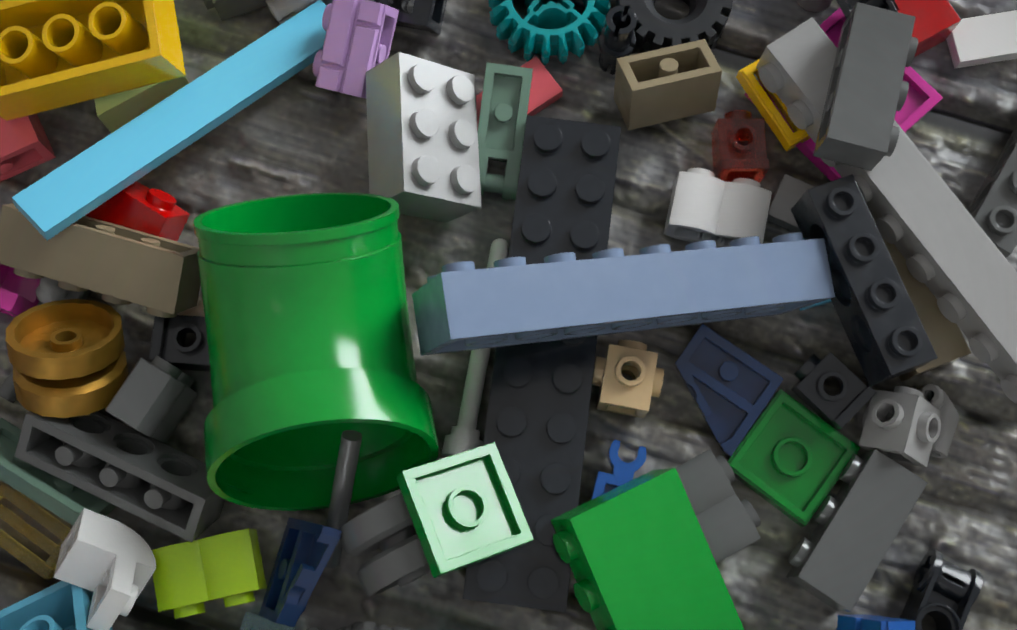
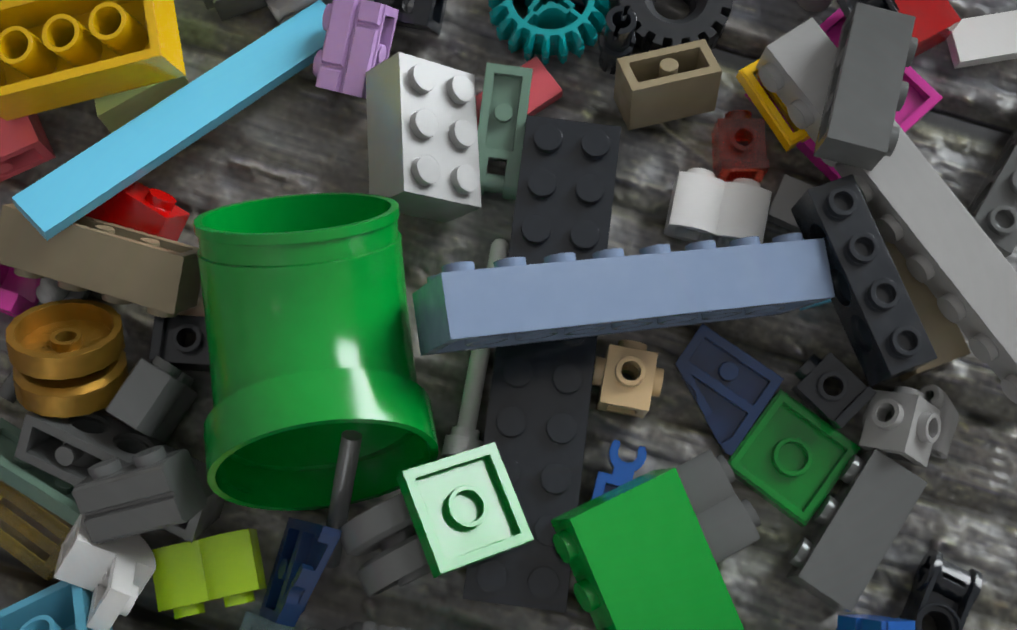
none -> dark grey brick [72,445,207,544]

